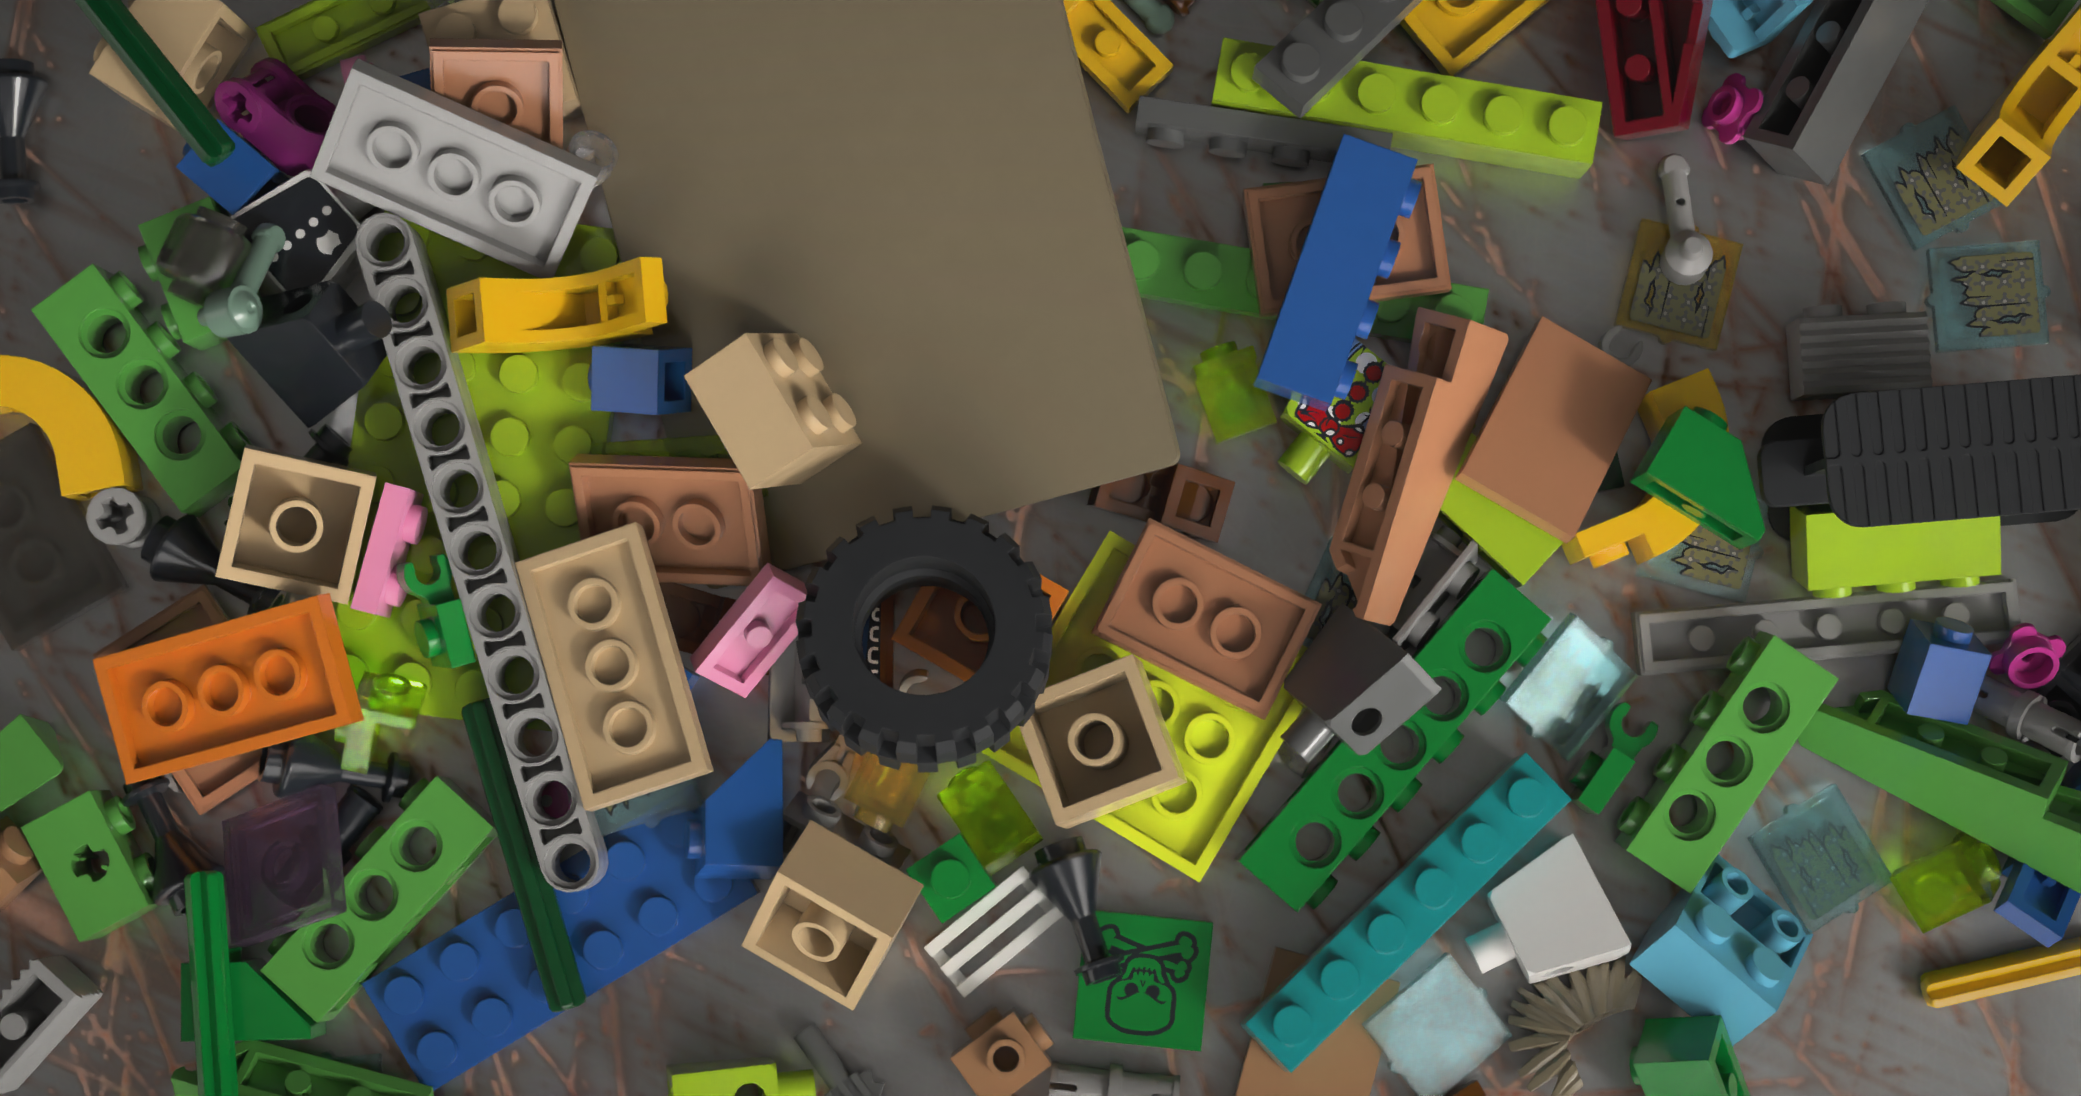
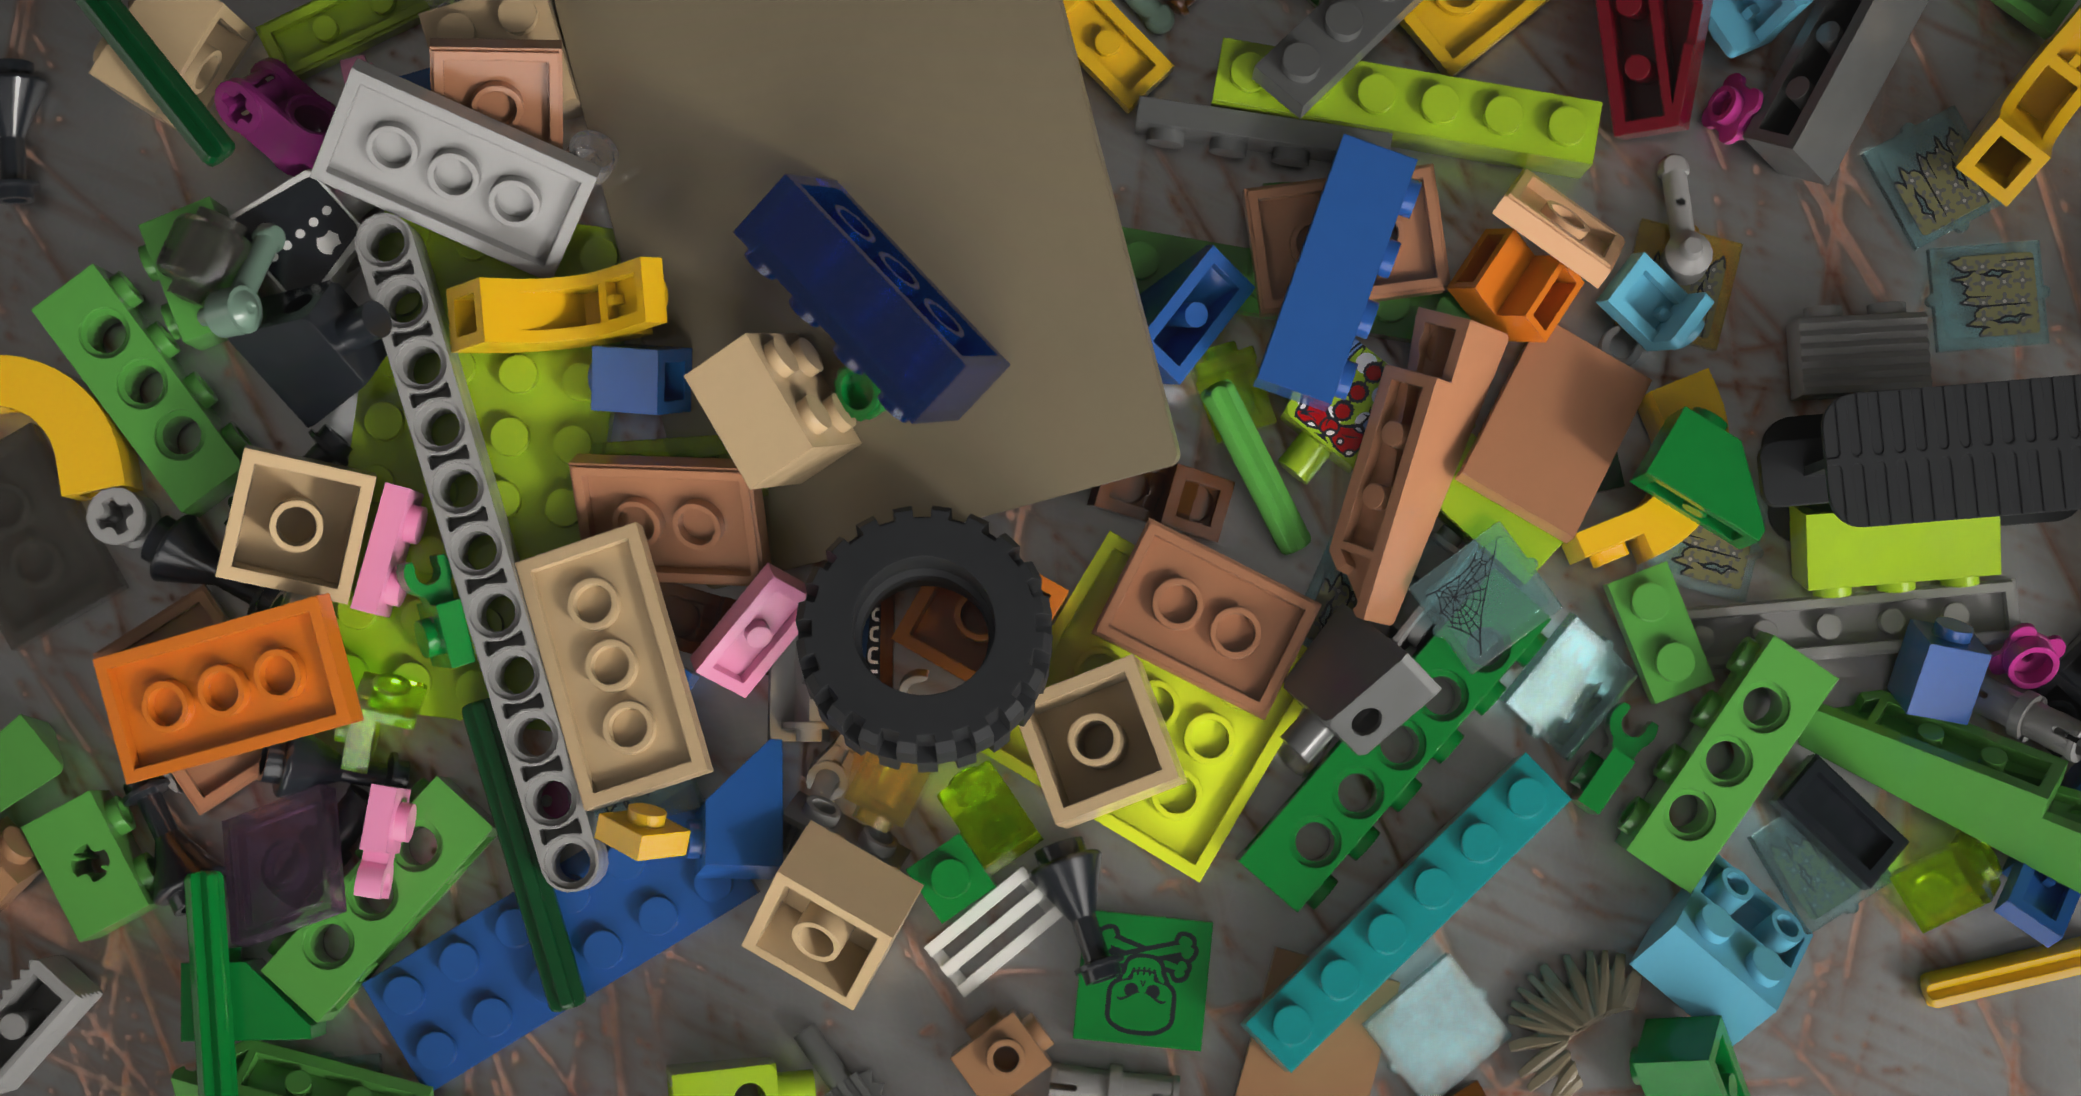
blue brick [176,119,290,215] -> none
white torso [1464,834,1631,984] -> none
none -> bright pink plate [354,784,417,899]
none -> yellow plate [594,803,691,861]
none -> clear blue brick [733,174,1011,424]
none -> green piece [834,358,894,421]
none -> blue slope [1140,245,1256,385]
none -> bright green axle [1201,379,1311,555]
none -> clear light blue piece [1407,521,1563,674]
none -> orange piece [1447,228,1585,343]
none -> light nougat tile [1492,169,1626,288]
none -> medium azure bracket [1596,252,1714,352]
none -> bright green plate [1603,561,1715,705]
none -> black tile [1769,753,1910,890]

